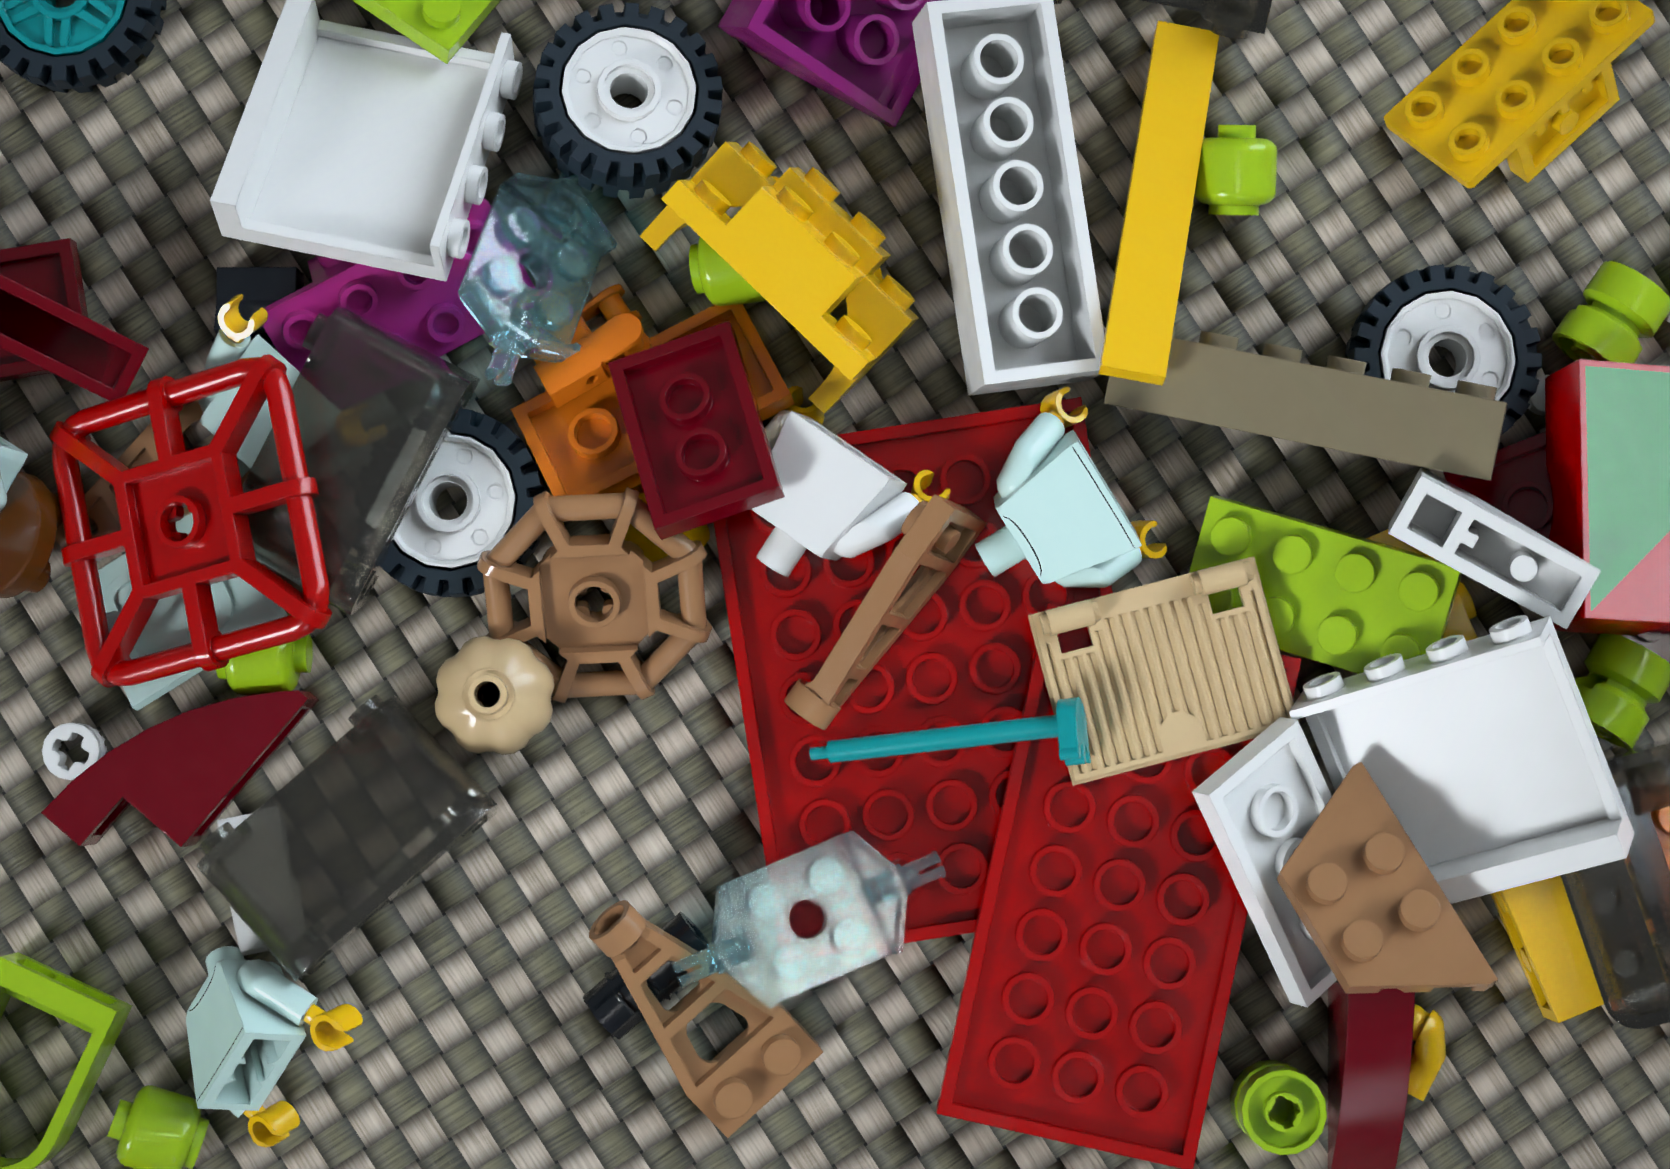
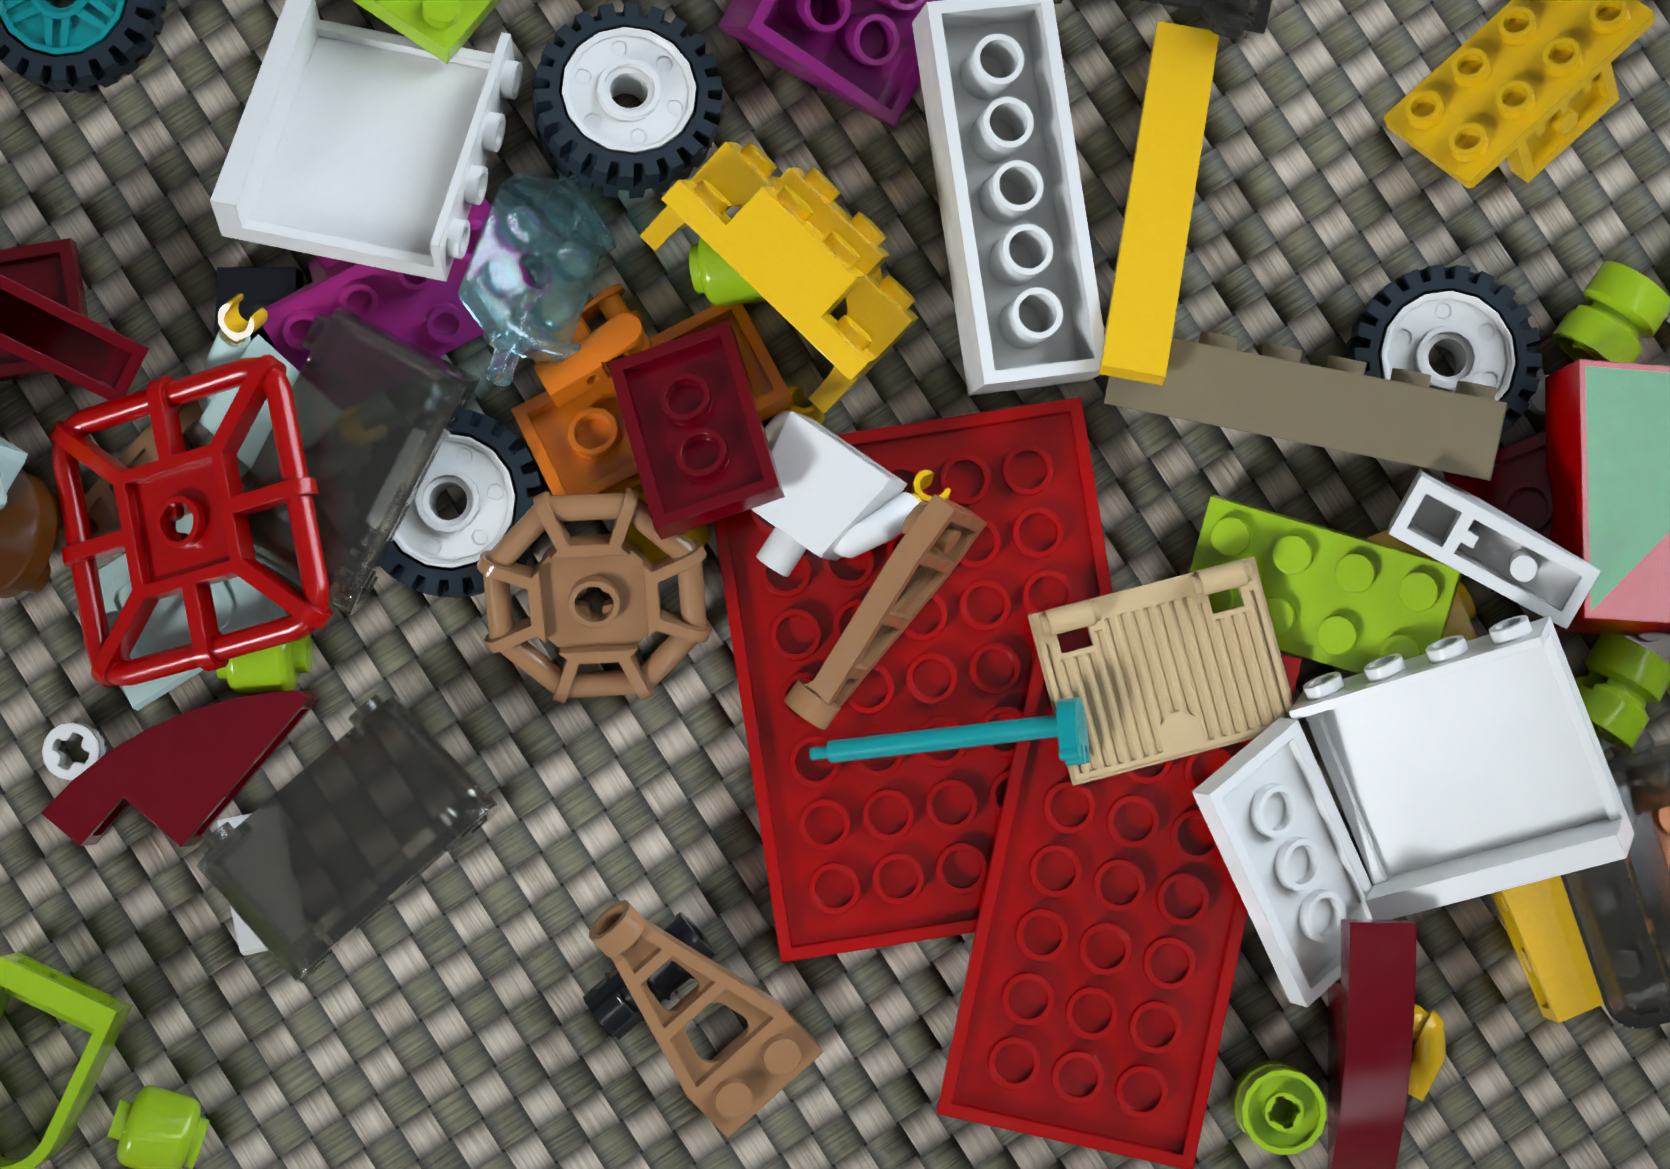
light aqua torso [186,946,363,1147] -> none
tan plant [434,636,555,755] -> none
clear light blue plate [671,830,946,1009] -> none
light aqua torso [975,386,1167,588] -> none
lime head [1194,125,1278,215] -> none
medium nougat wing [1276,762,1498,994] -> none

